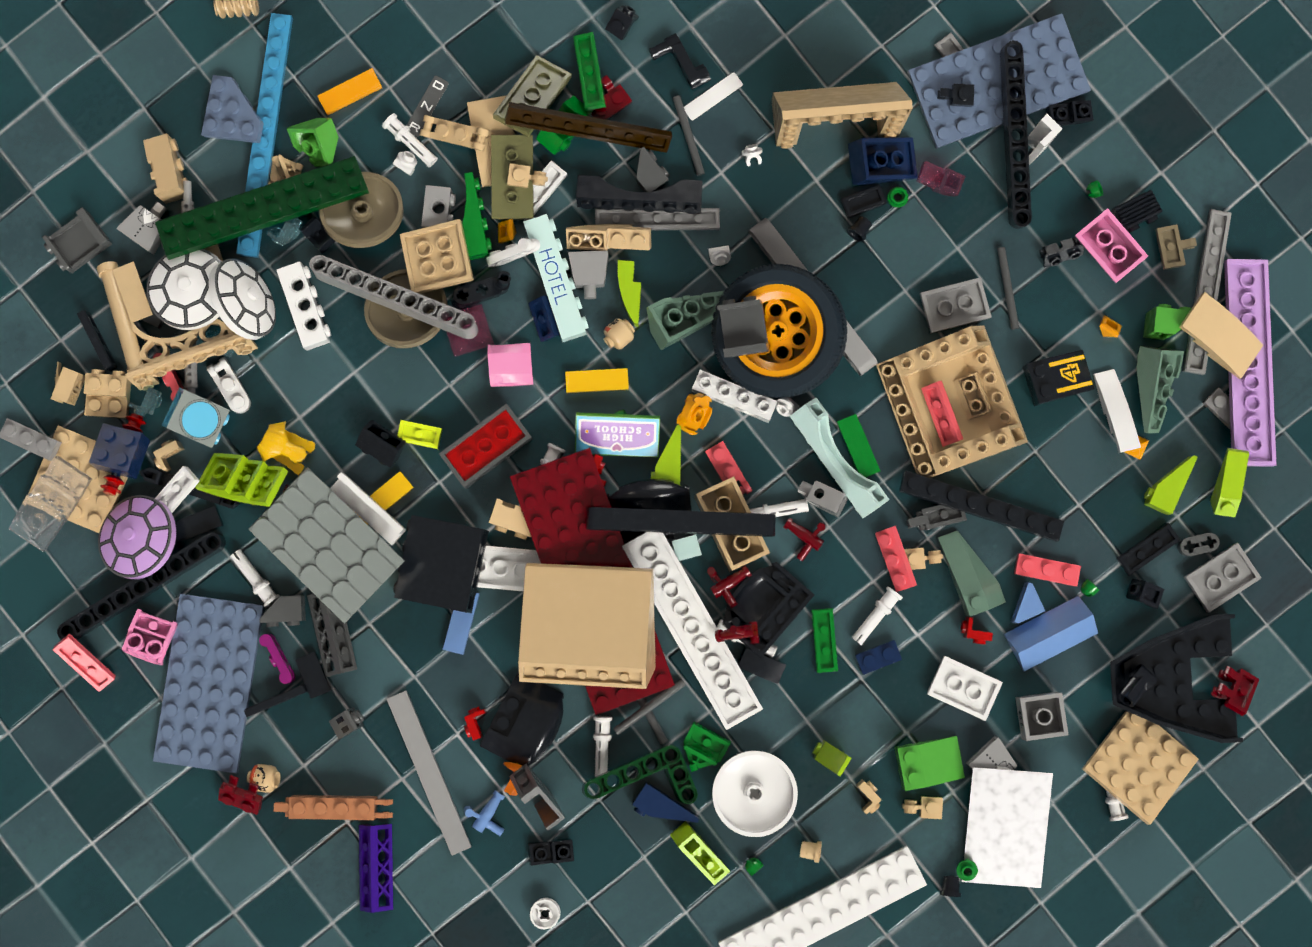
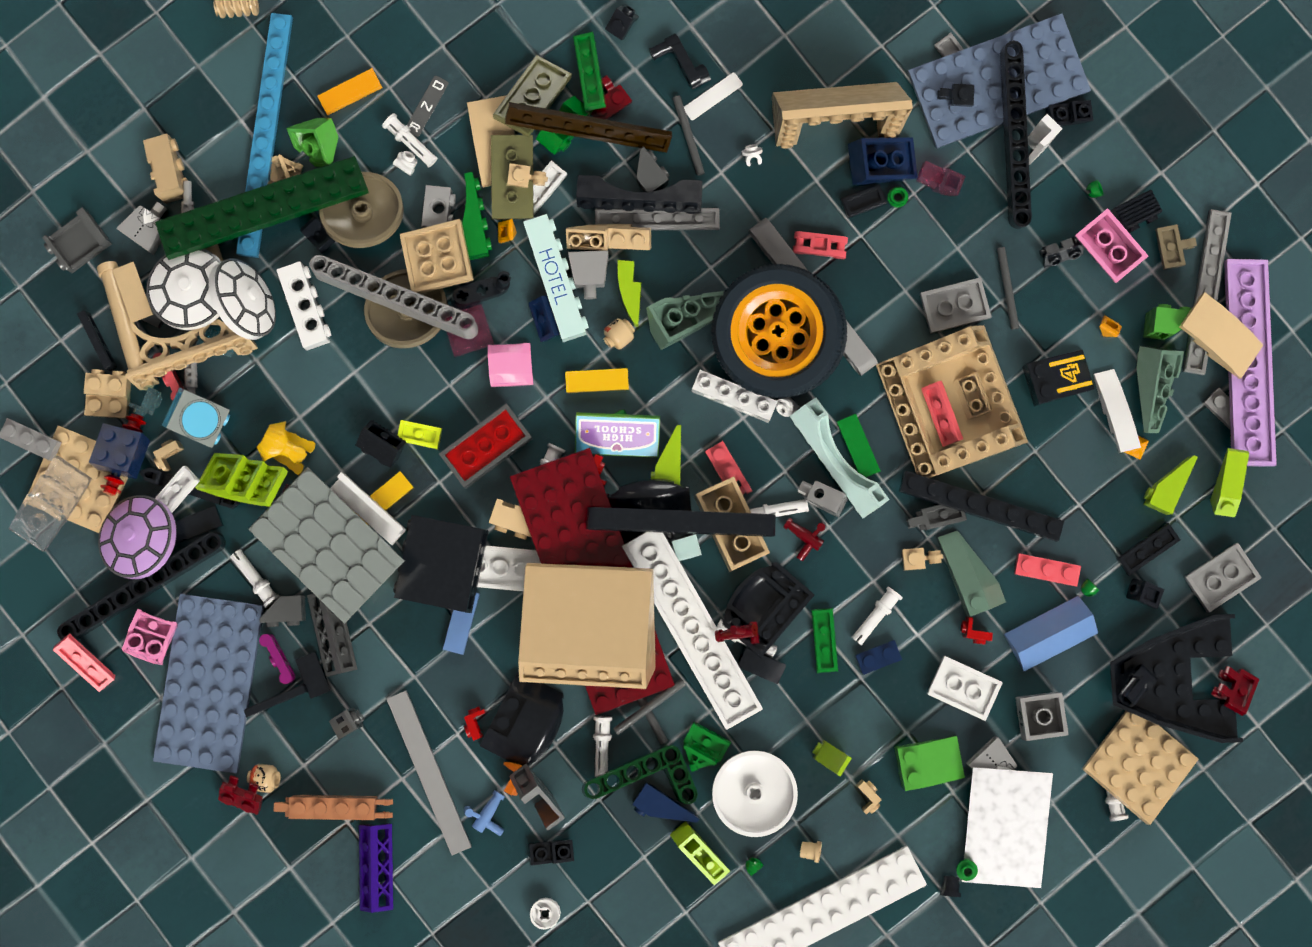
tan piece [51,361,85,406] -> none
sand blue plate [201,75,264,143] -> none
white plate [206,357,251,414] -> none
clear light blue bracket [266,218,302,246] -> none
tan plate [419,115,489,151] -> none
white plate [486,238,540,267] -> none
light orange plate [677,393,712,435] -> none
dark red piece [707,565,752,608] -> none
white plate [708,245,731,266] -> none
dark grey panel [717,296,769,358] -> none
black piece [847,216,872,242] -> none
coral plate [875,526,917,592] -> none
tan plate [902,796,943,819] -> none
medium blue slope [1010,582,1045,623] -> none
dark grey beam [1178,533,1220,556] -> none
none -> coral plate [793,231,848,259]

